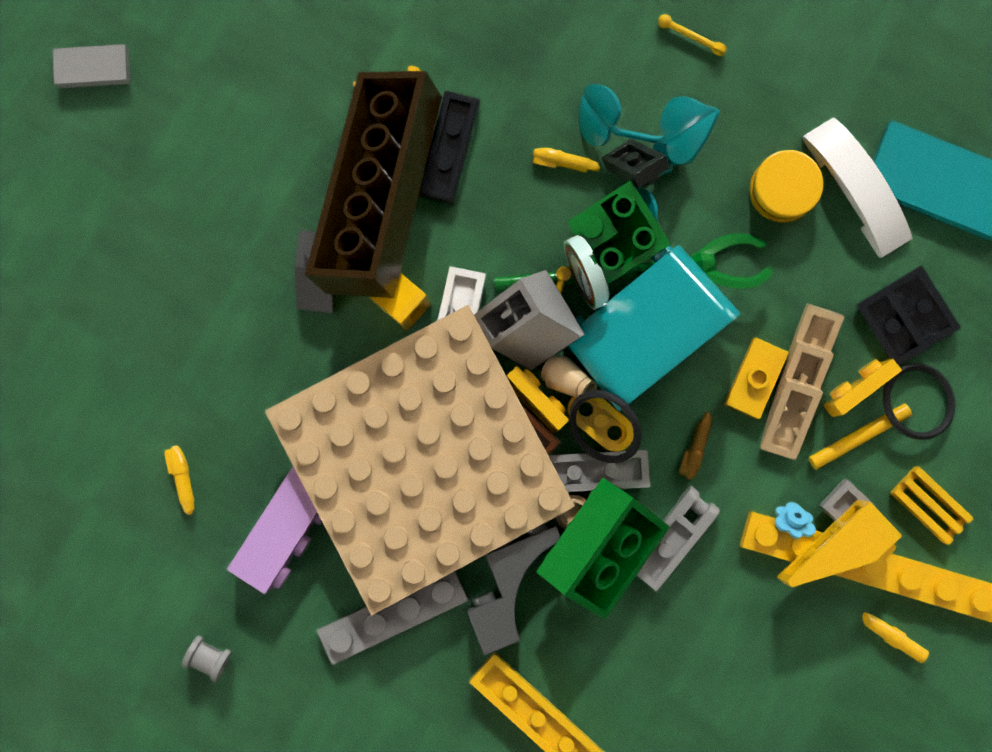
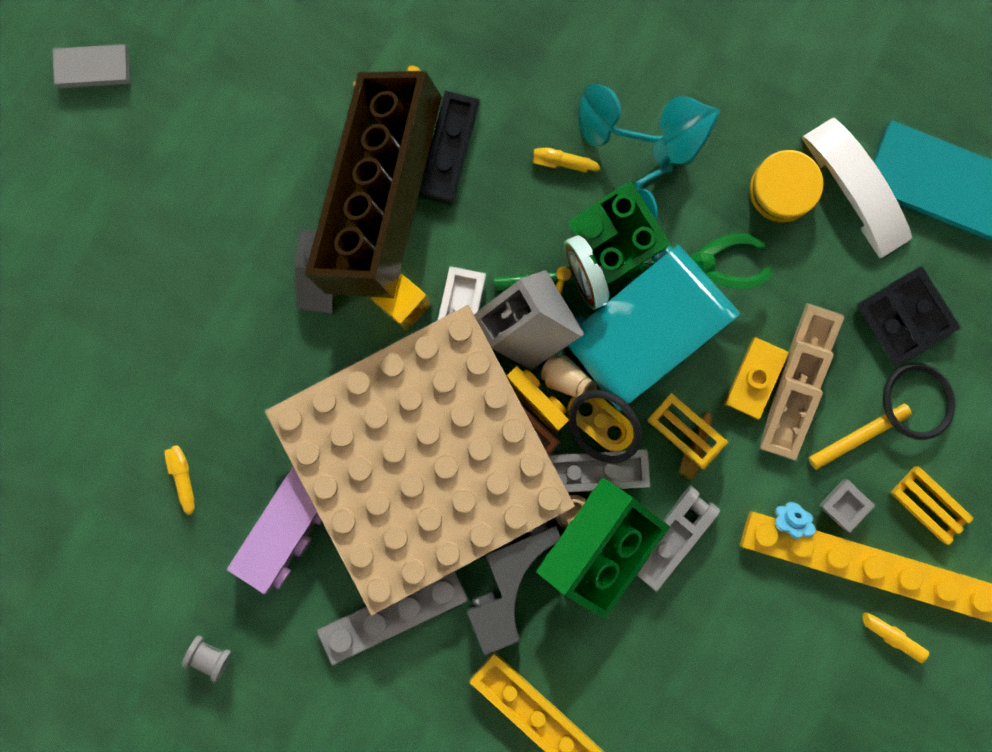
pearl dark grey plate [601,139,670,188] -> none
yellow hinge [658,14,727,56] -> none
yellow slope [777,500,902,587] -> none
yellow plate [823,359,902,417] -> none
none -> yellow tile [647,393,729,470]

